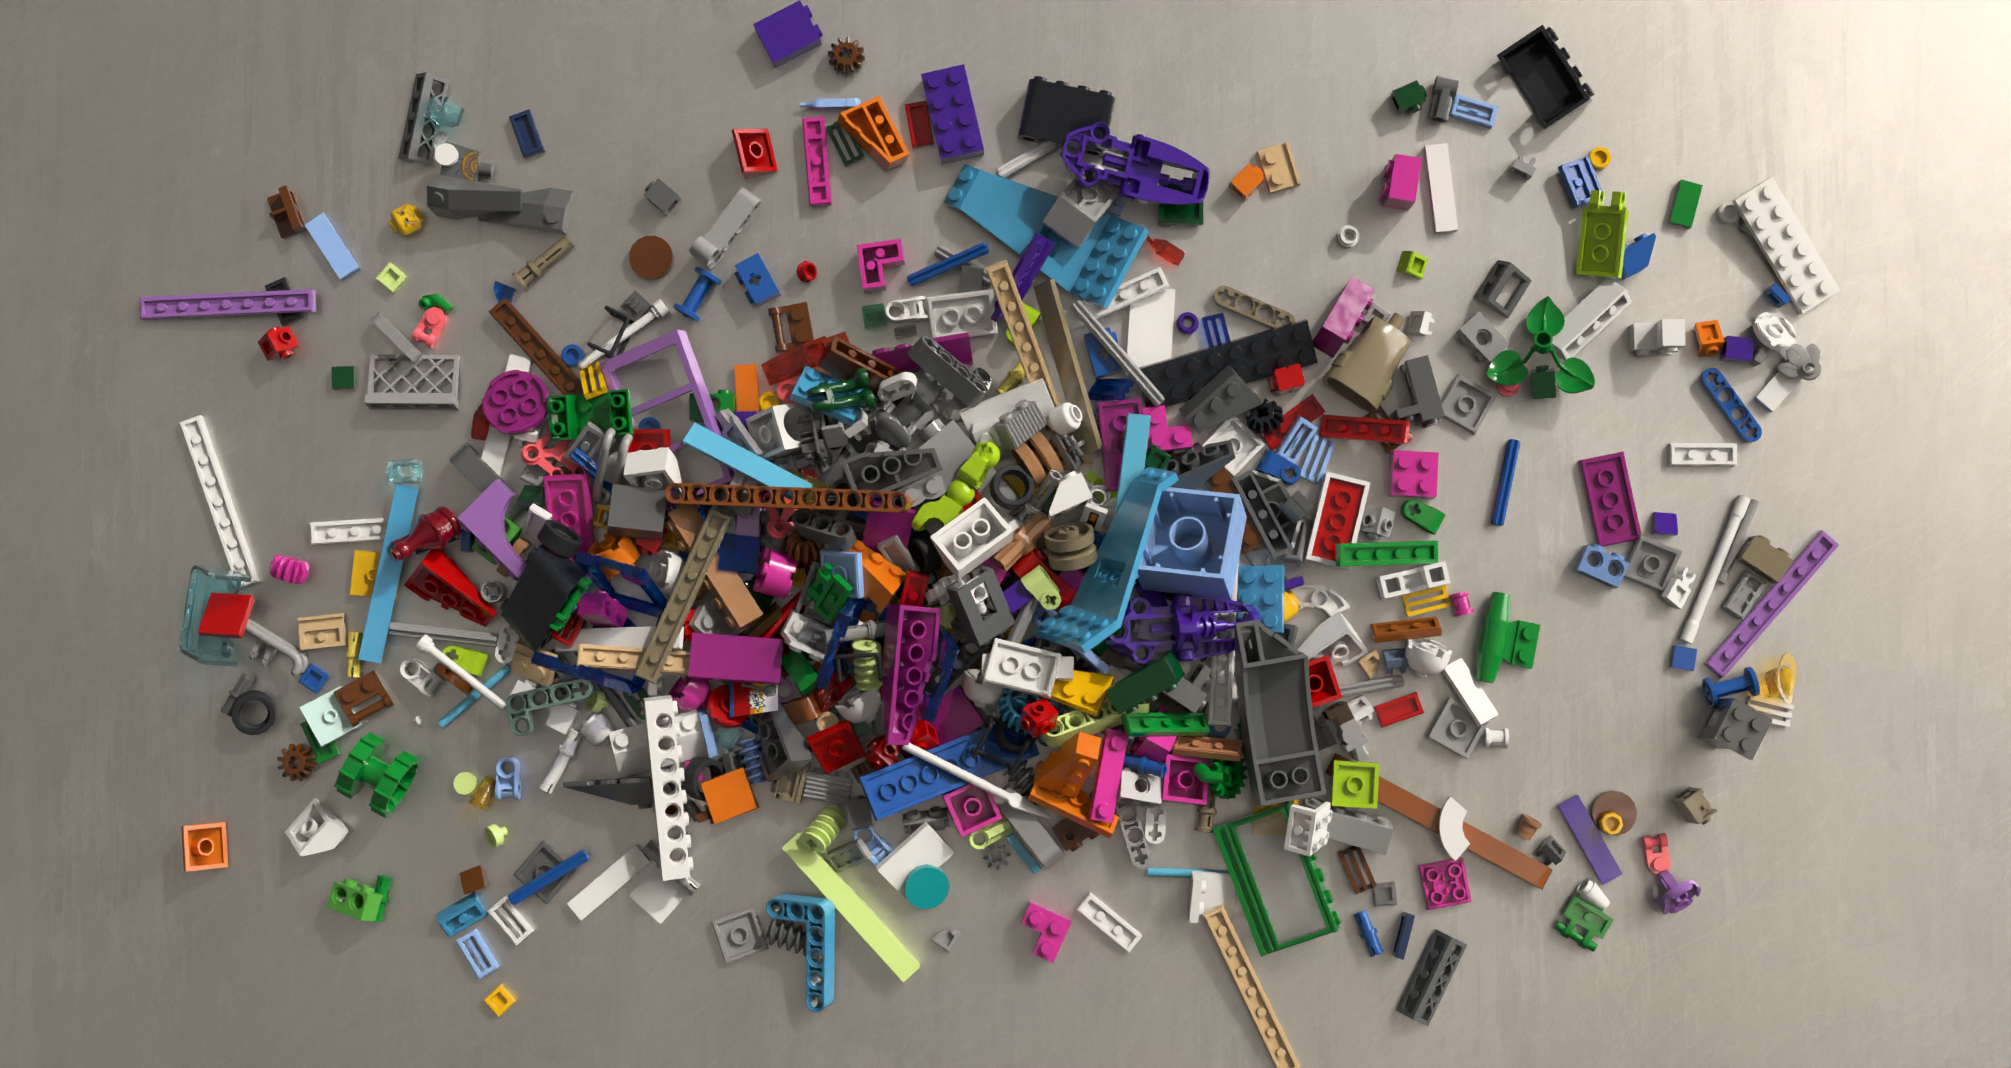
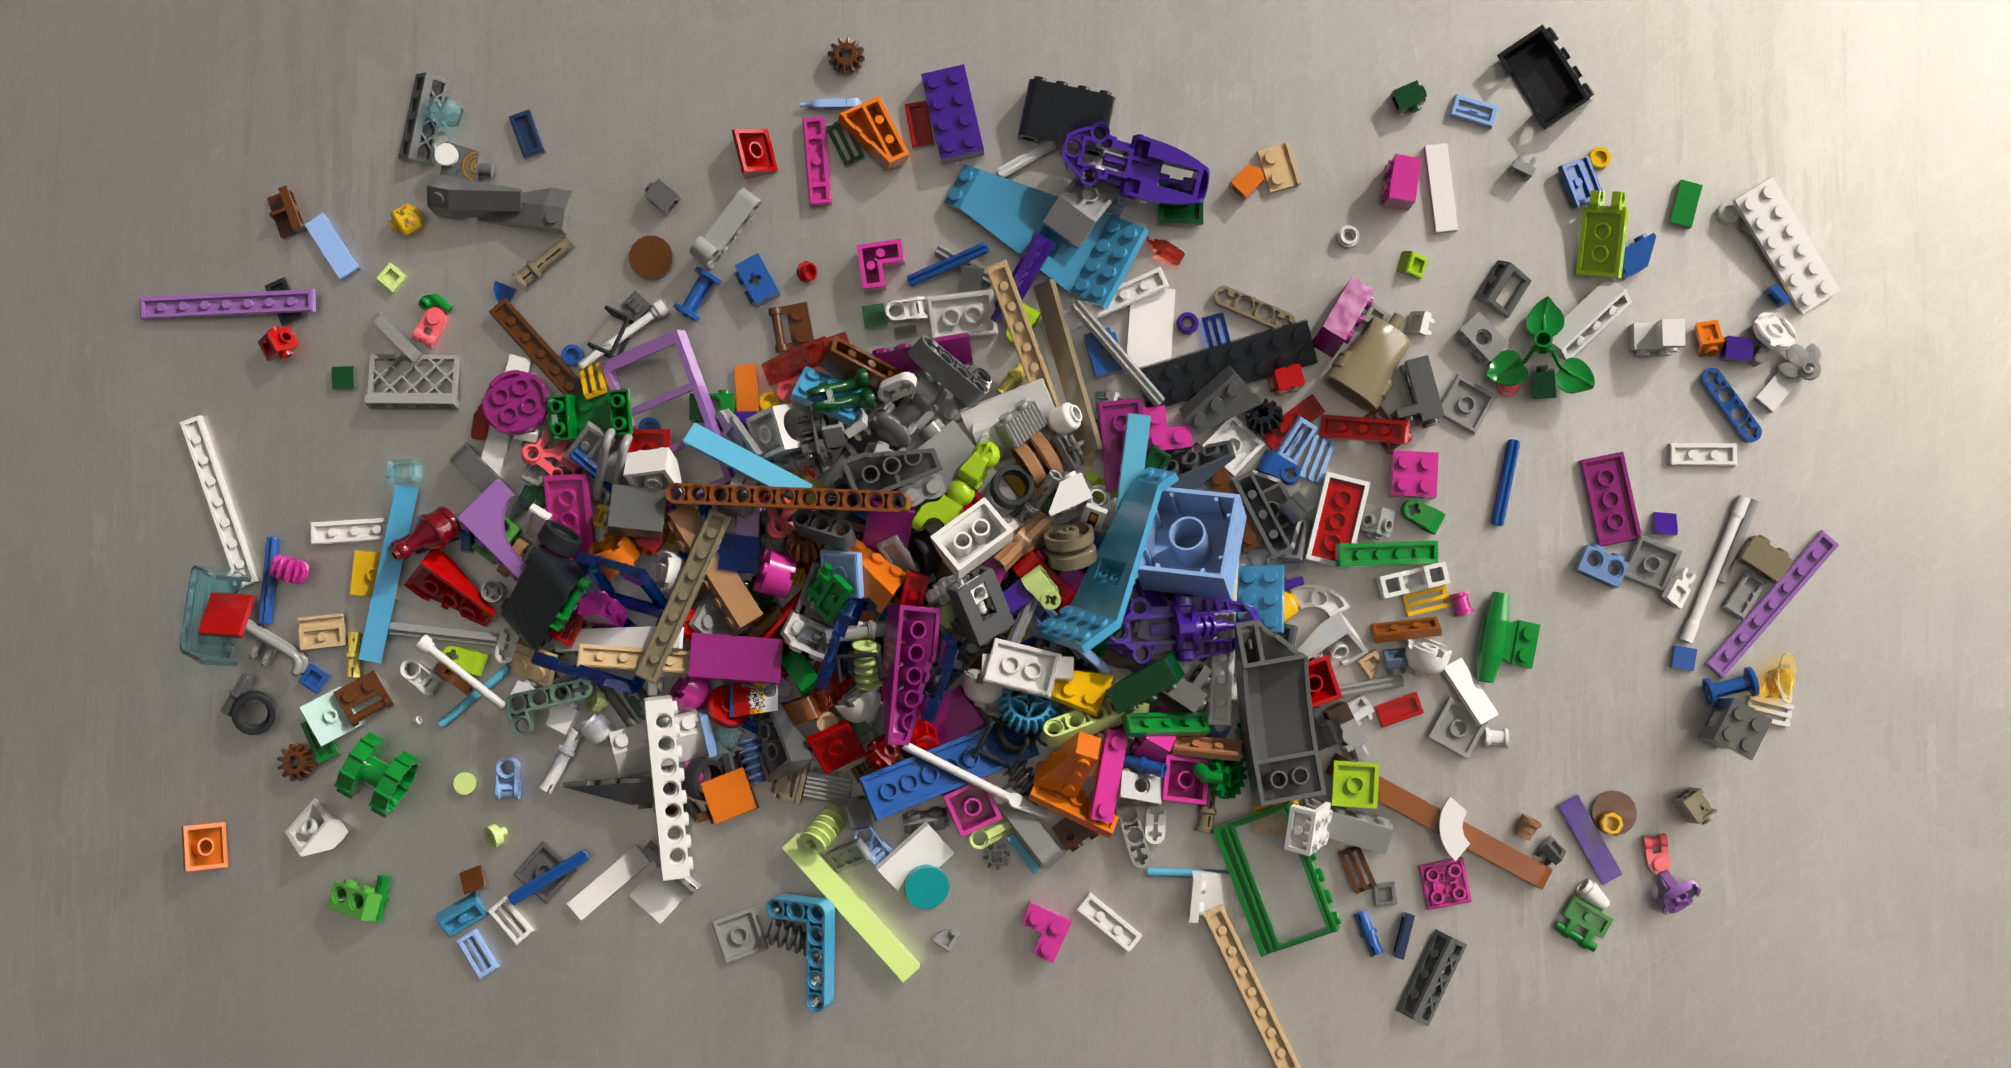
clear yellow cone [468,776,496,811] -> none
yellow tile [483,984,516,1017] -> none
dark purple brick [753,0,823,68] -> none
red brick [1020,698,1058,738] -> none
clear blue tile [1087,379,1134,400] -> none
dark grey piece [1428,76,1459,123] -> none
none -> blue axle [258,537,280,625]

